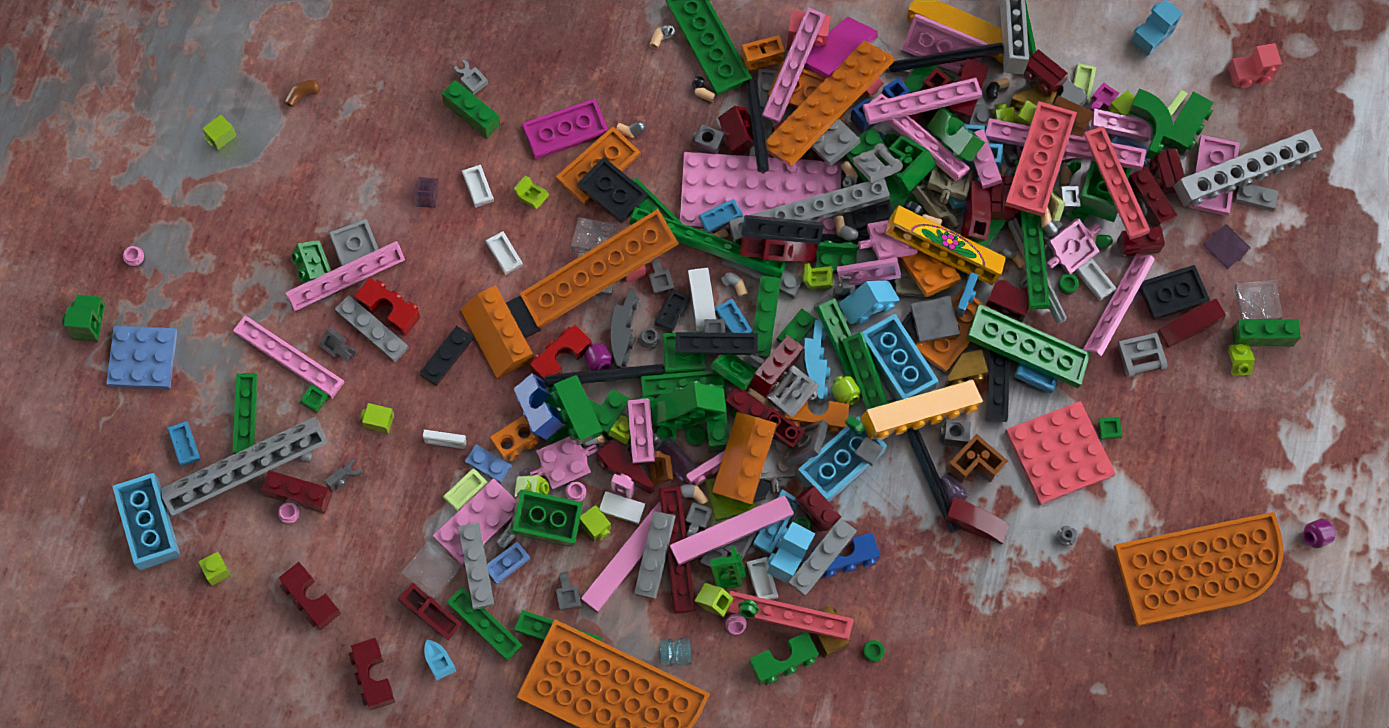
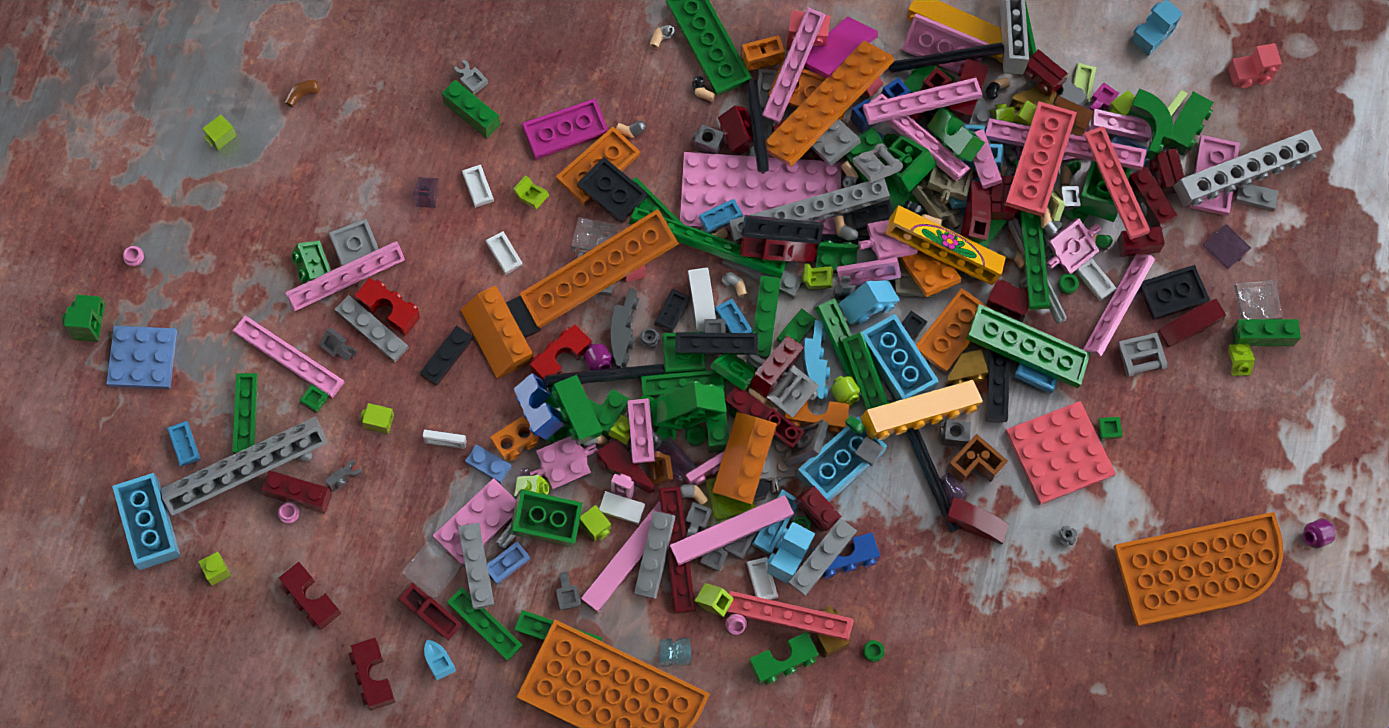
yellowish green tile [443,468,488,512] -> none
bright pink plate [565,482,586,502] -> none
flat silver plate [649,258,674,295] -> none
green bracket [710,546,746,589] -> none
green plate [738,600,759,619] -> none
flat silver tile [910,296,960,343] -> none
dark azure plate [955,273,978,317] -> none

